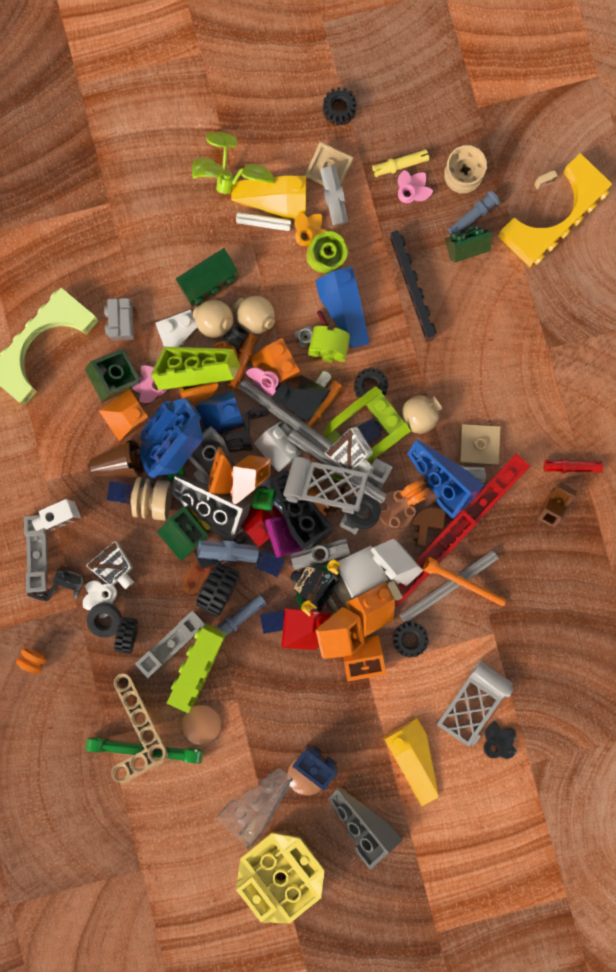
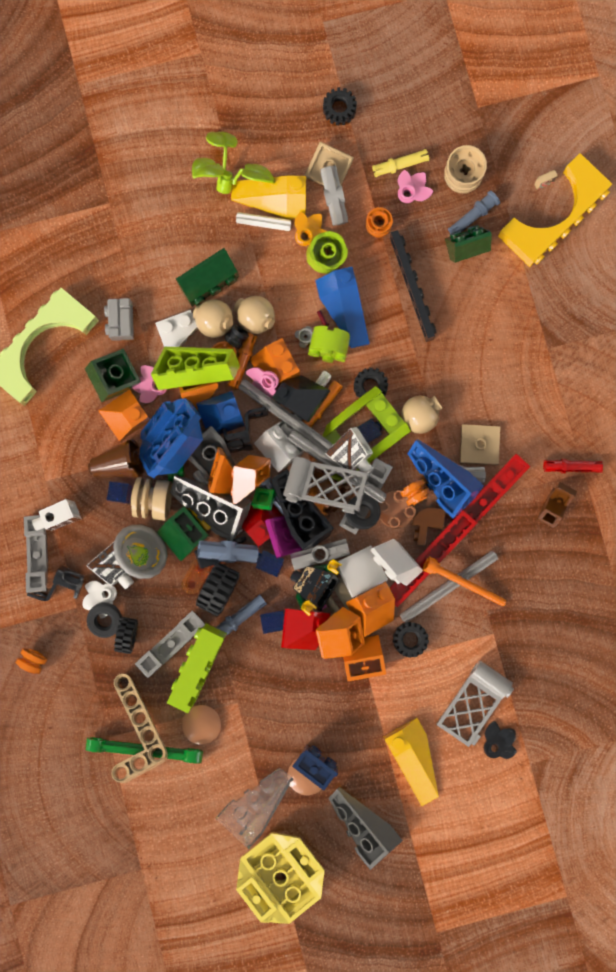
dark tan tile [387,579,403,601] -> none
none -> light grey piece [113,524,168,579]
none -> orange wheel [366,207,393,238]

